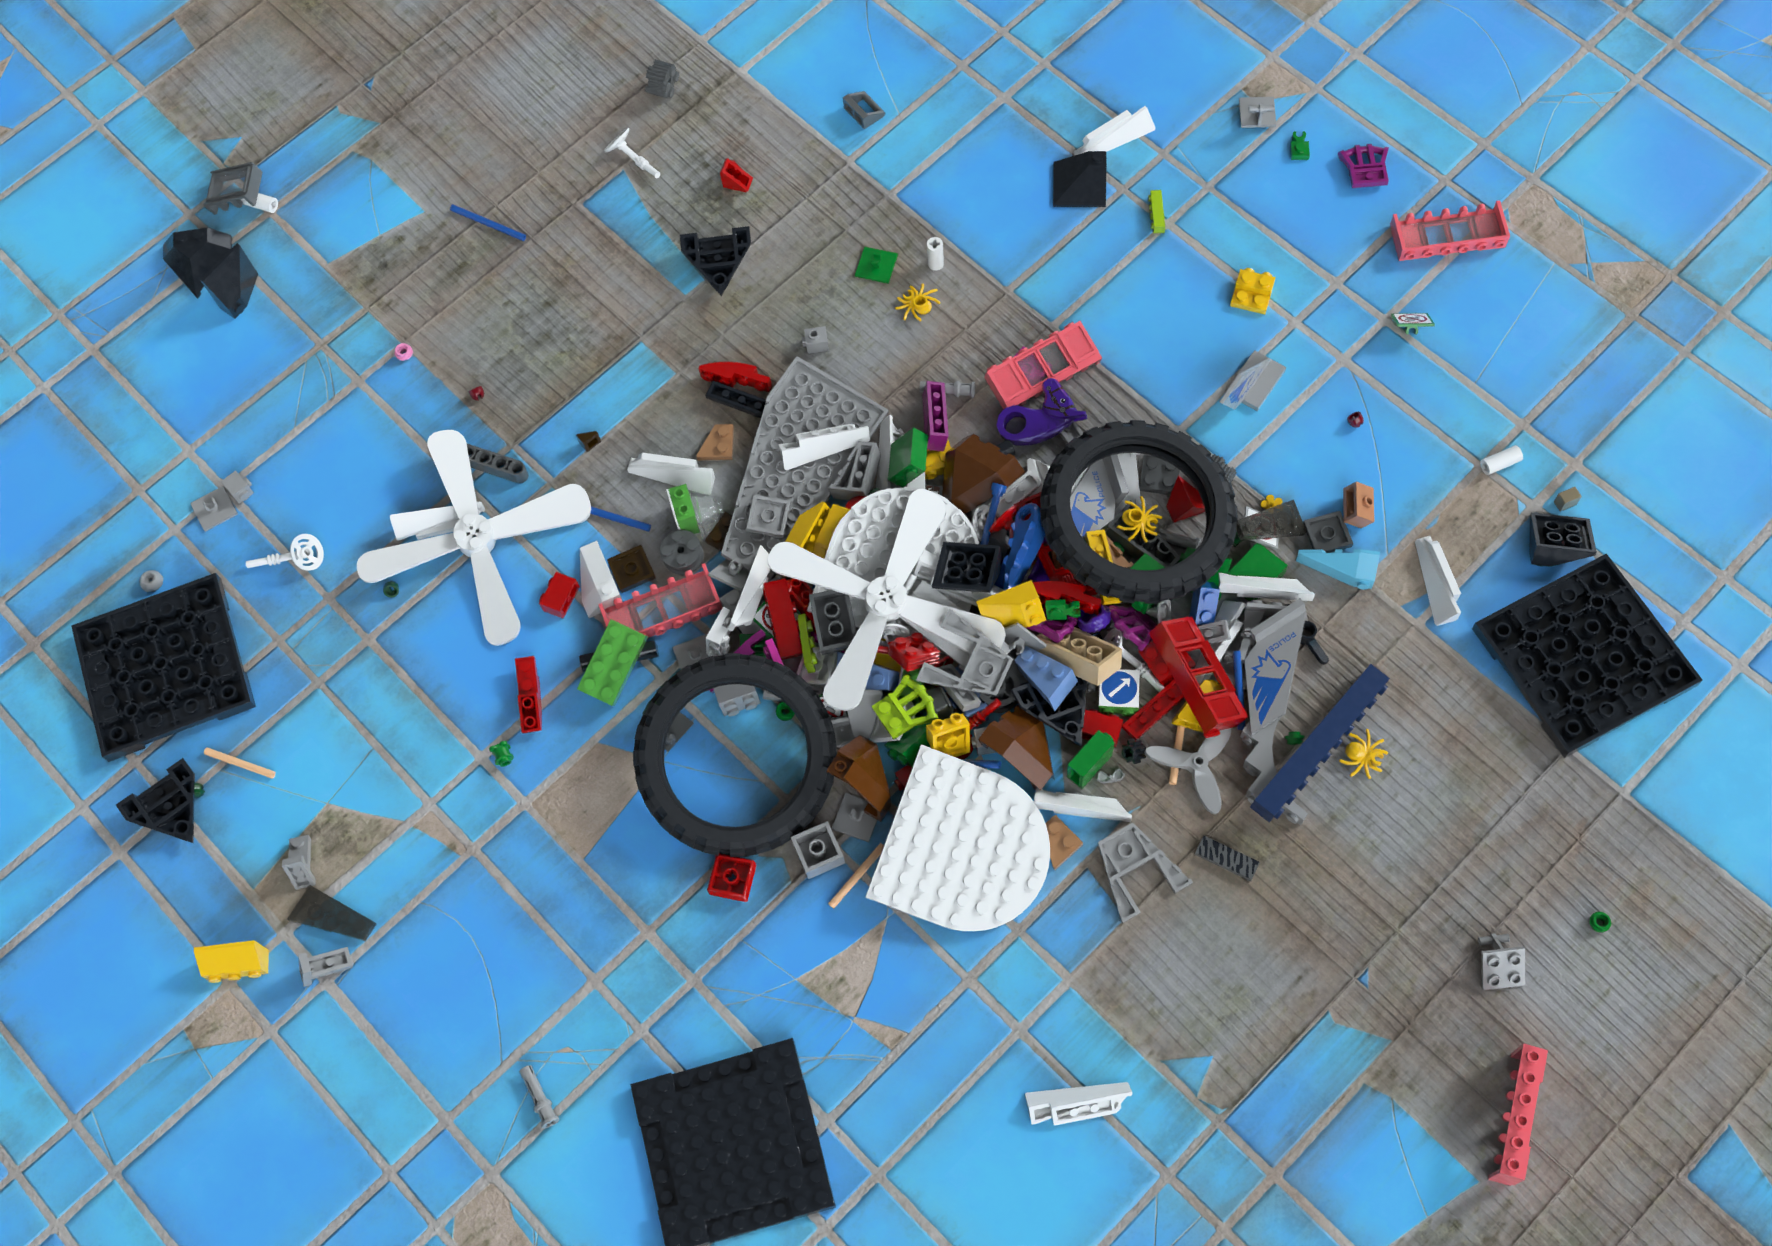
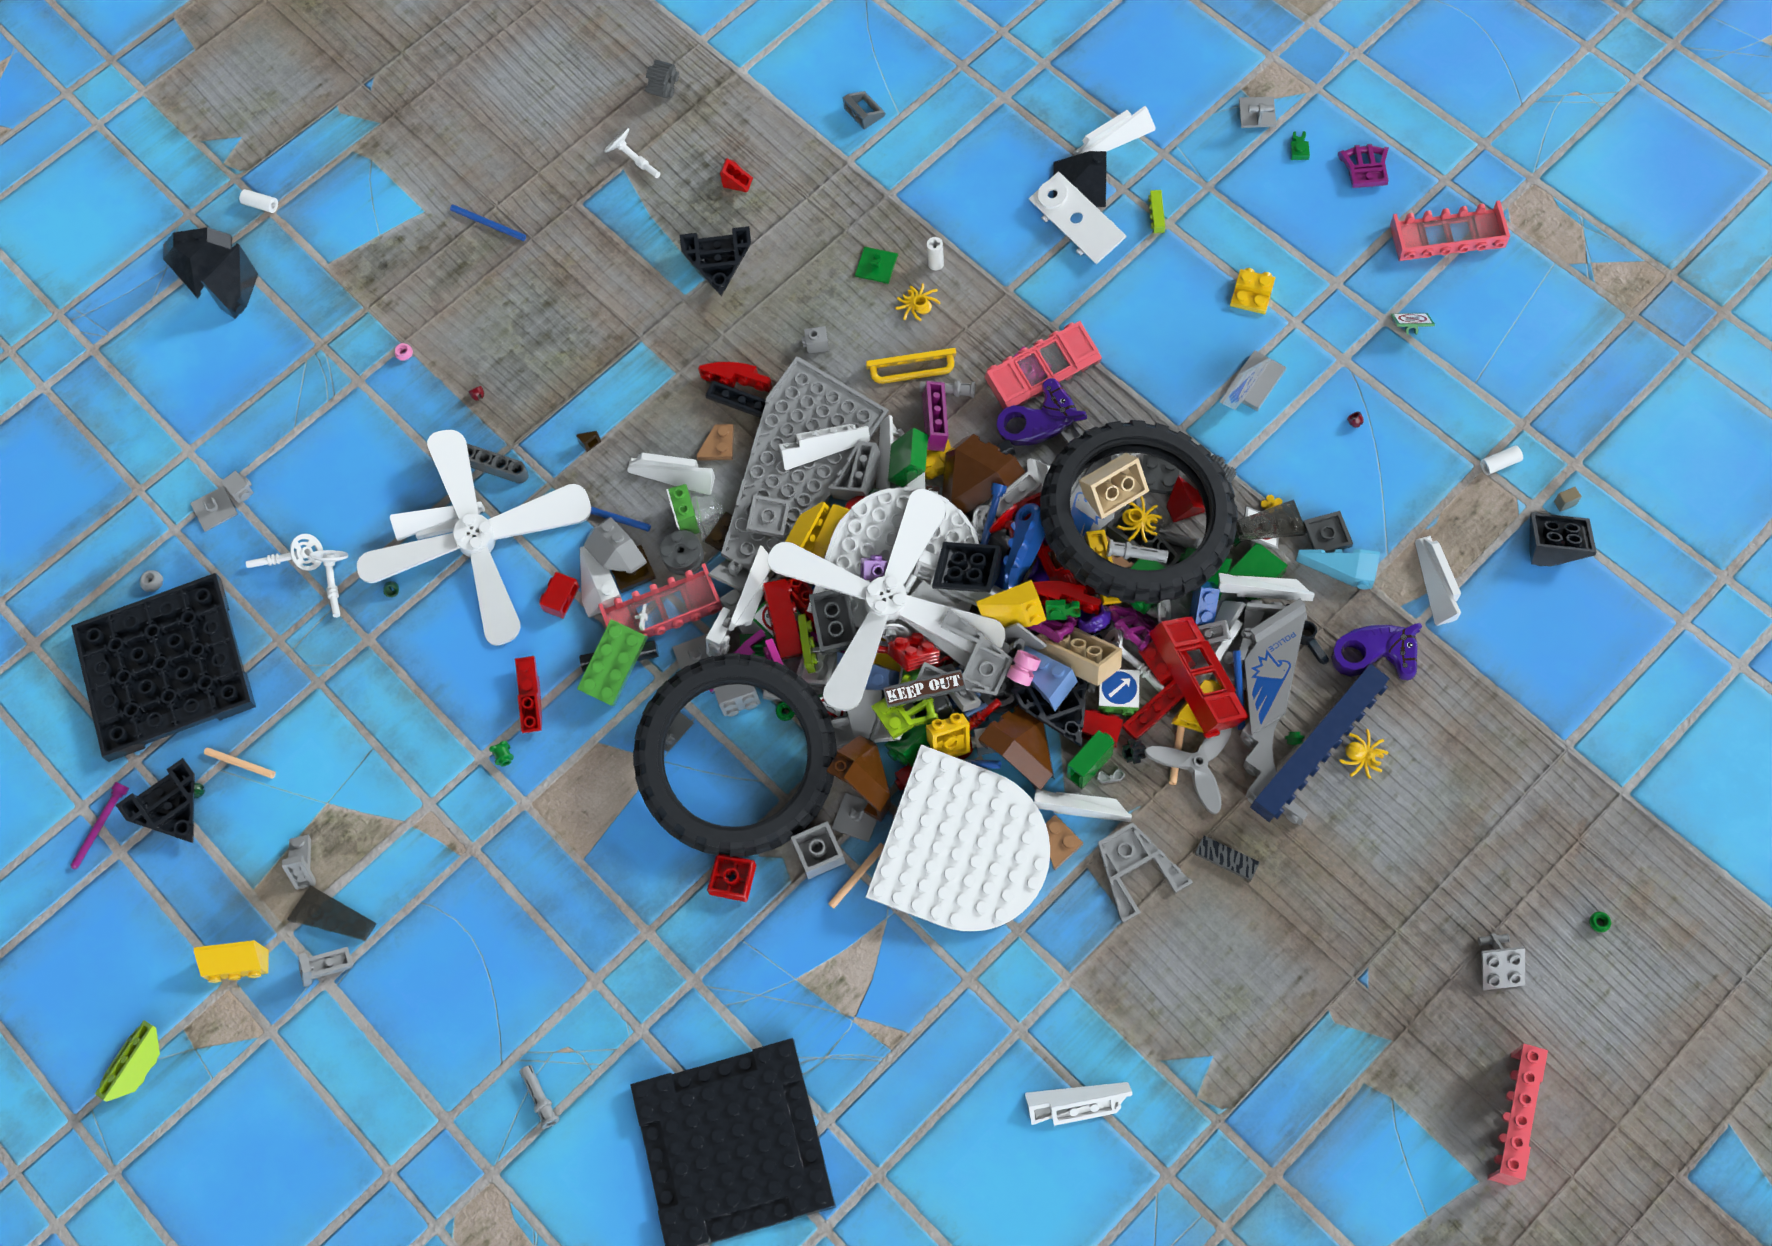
dark grey window [203,162,263,215] -> none
nougat brick [1343,481,1374,528] -> none
black plate [1472,553,1703,758] -> none
none -> magenta piece [71,782,129,869]
none -> lime wedge [95,1020,160,1102]
none -> white dish [310,550,348,617]
none -> light grey wedge [584,517,647,573]
none -> white piece [635,604,648,631]
none -> medium lavender brick [860,555,888,583]
none -> yellow piece [866,348,956,384]
none -> tile [883,669,966,708]
none -> bright pink wheel [1006,650,1041,686]
none -> white piece [1028,171,1127,265]
none -> tan slope [1078,453,1149,519]
none -> light grey pin [1106,539,1168,563]
none -> dark purple animal [1331,623,1422,681]

